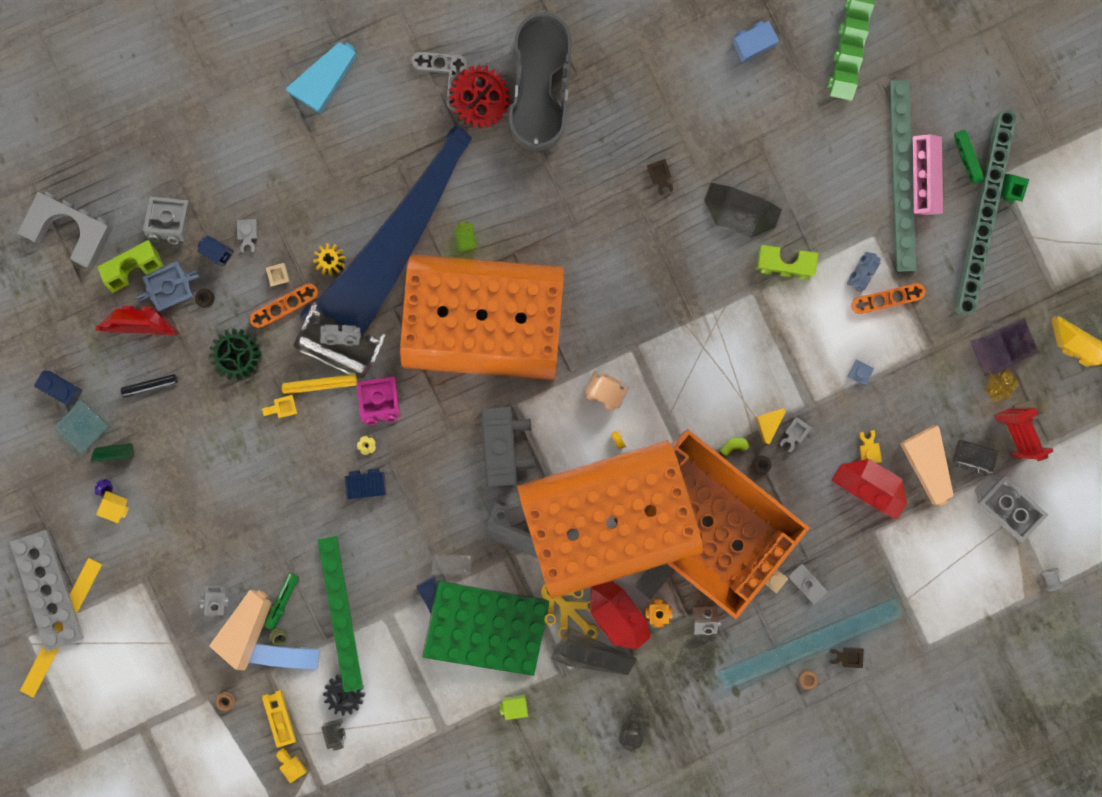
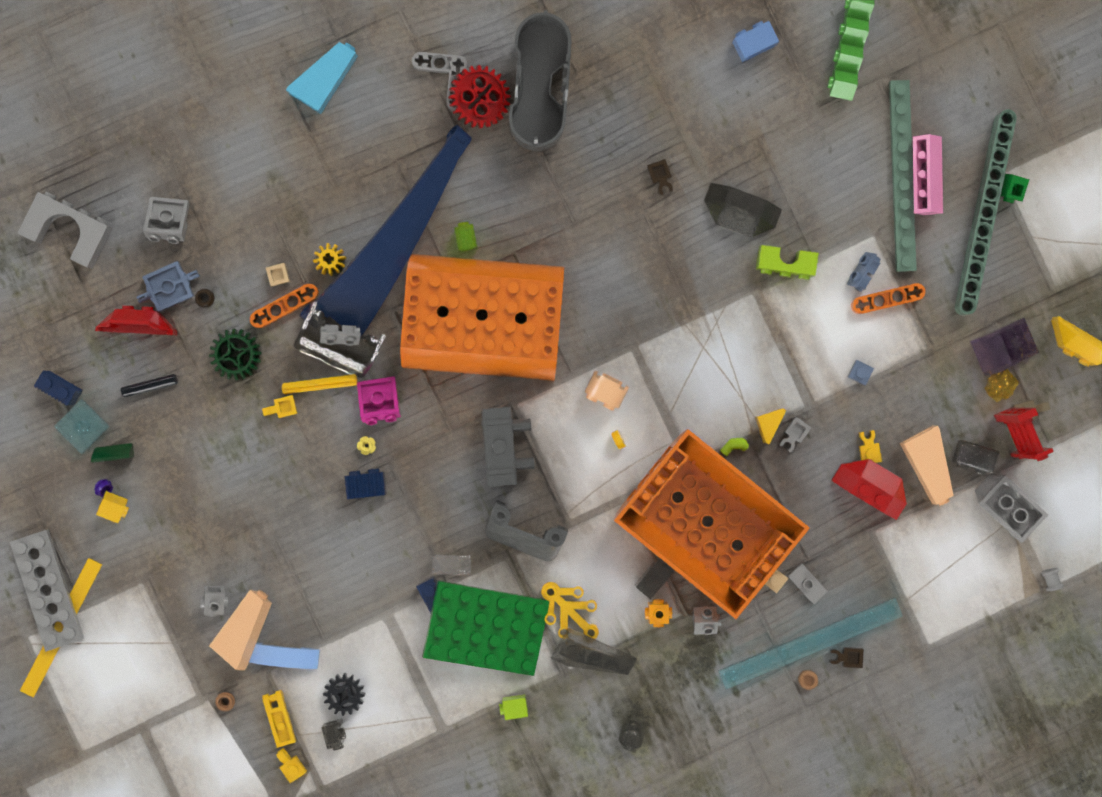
lime arch [98,240,163,293] -> none
dark blue brick [197,235,234,266] -> none
light grey plate [237,219,258,253] -> none
green pin [264,572,300,630] -> none
olive plate [268,628,288,646] -> none
green plate [317,536,364,693] -> none
orange slope [517,440,703,599] -> none
red wedge [590,581,651,650] -> none
dark brown plate [752,455,771,475] -> none
green beam [954,129,984,185] -> none

